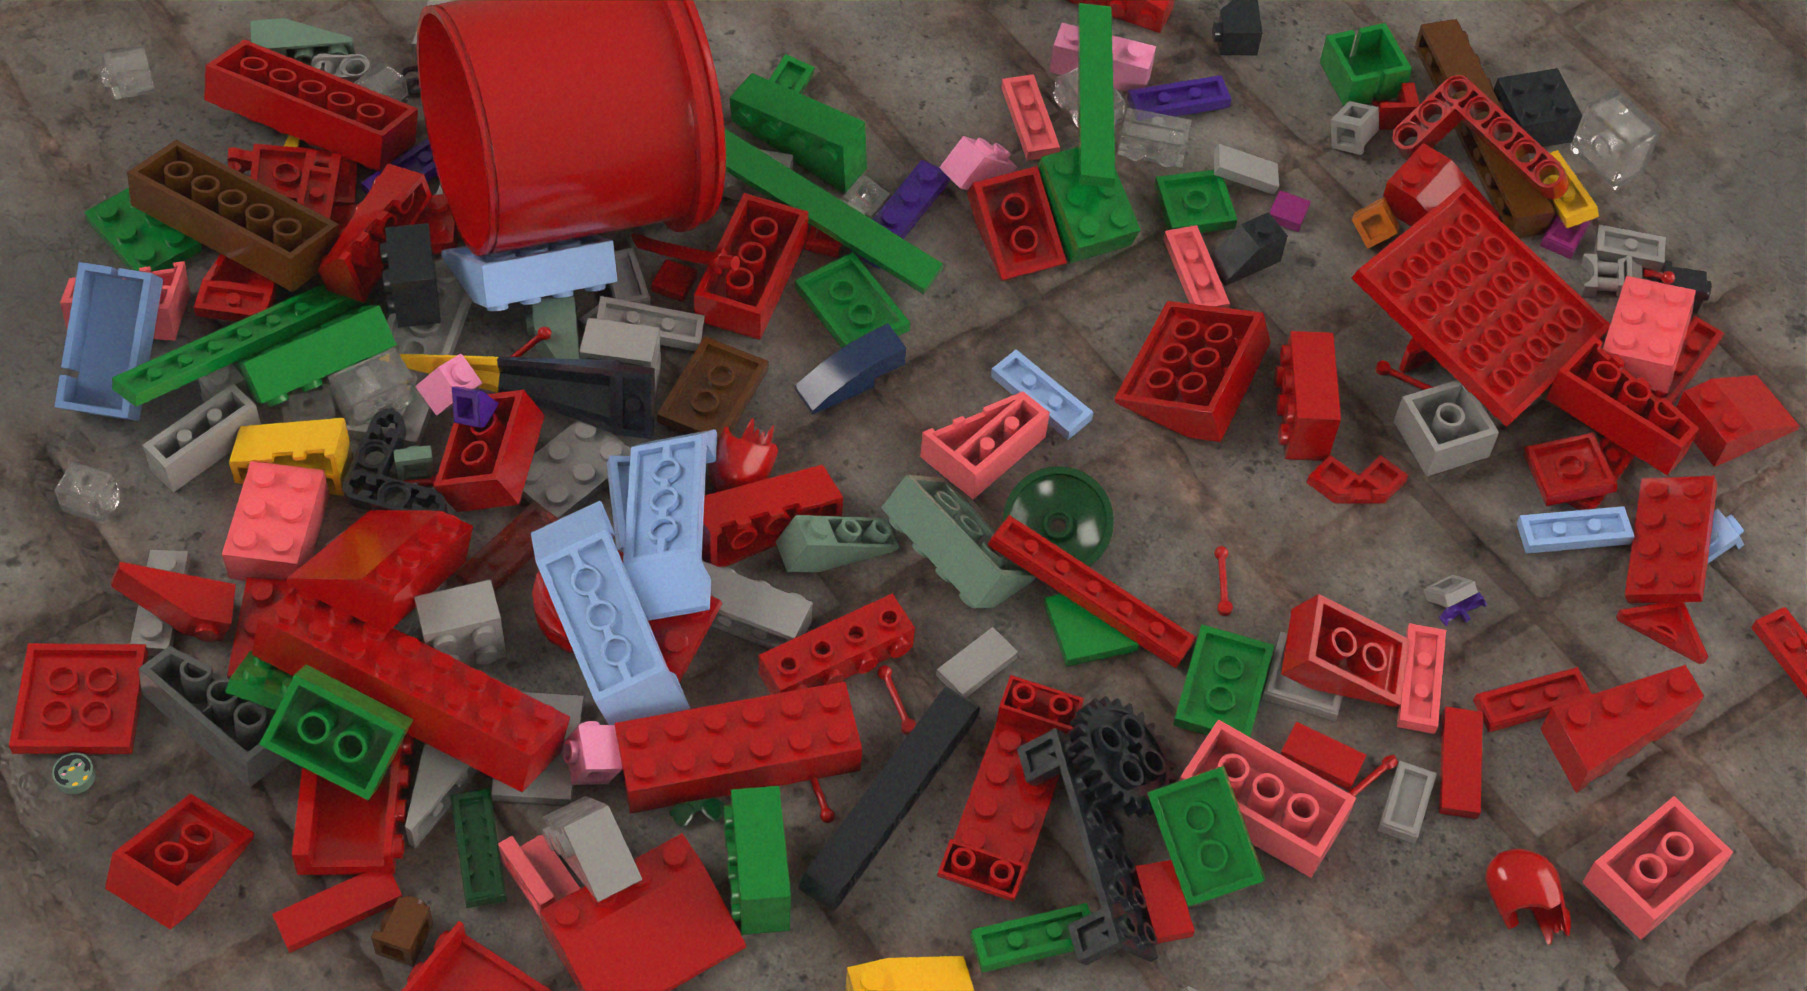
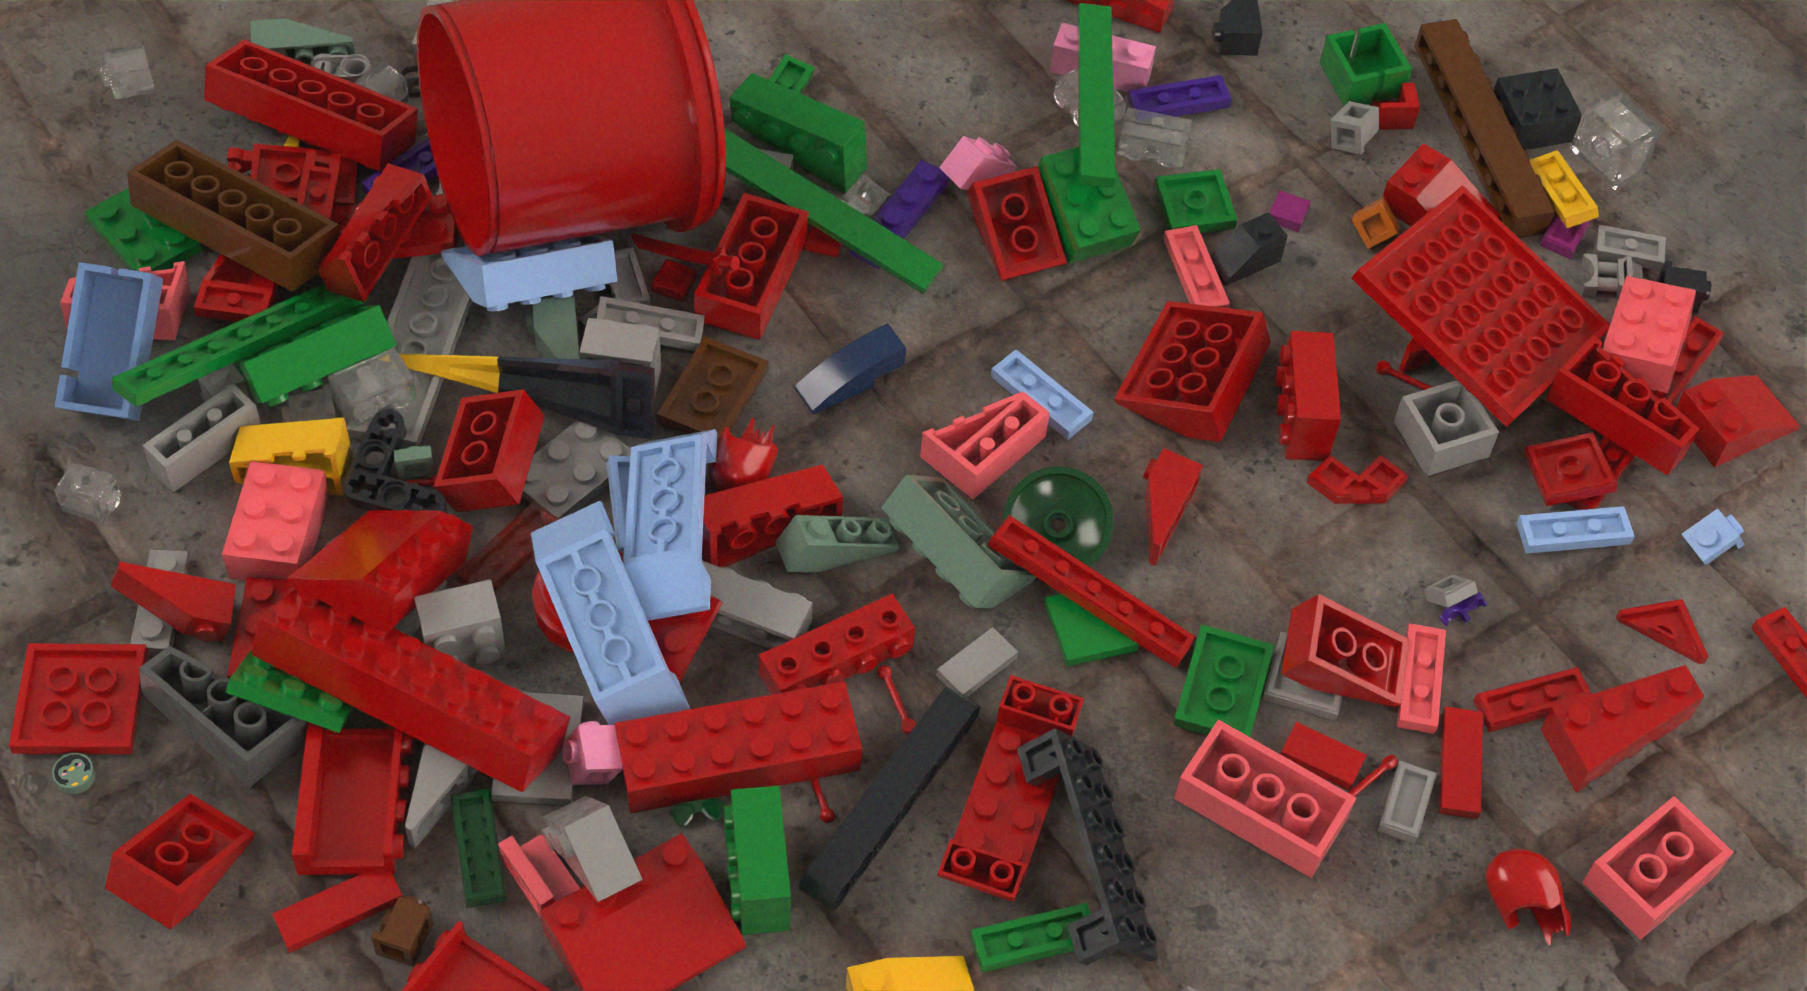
green brick [259,665,414,801] -> none
black brick [380,223,441,328] -> none
bright pink brick [415,354,482,416] -> none
dark purple slope [452,386,499,428] -> none
red hinge [510,326,552,357] -> none
green plate [795,252,910,348] -> none
coral plate [1001,74,1060,161] -> none
black gear [1067,696,1178,818] -> none
red tile [1133,860,1195,944] -> none
green plate [1147,766,1265,907] -> none
light grey tile [1213,144,1279,195] -> none
red hinge [1214,546,1233,616] -> none
red beam [1392,75,1569,200] -> none
red plate [1625,475,1717,603] -> none
red hinge [1642,269,1675,284] -> none
none -> red slope [1143,448,1203,566]

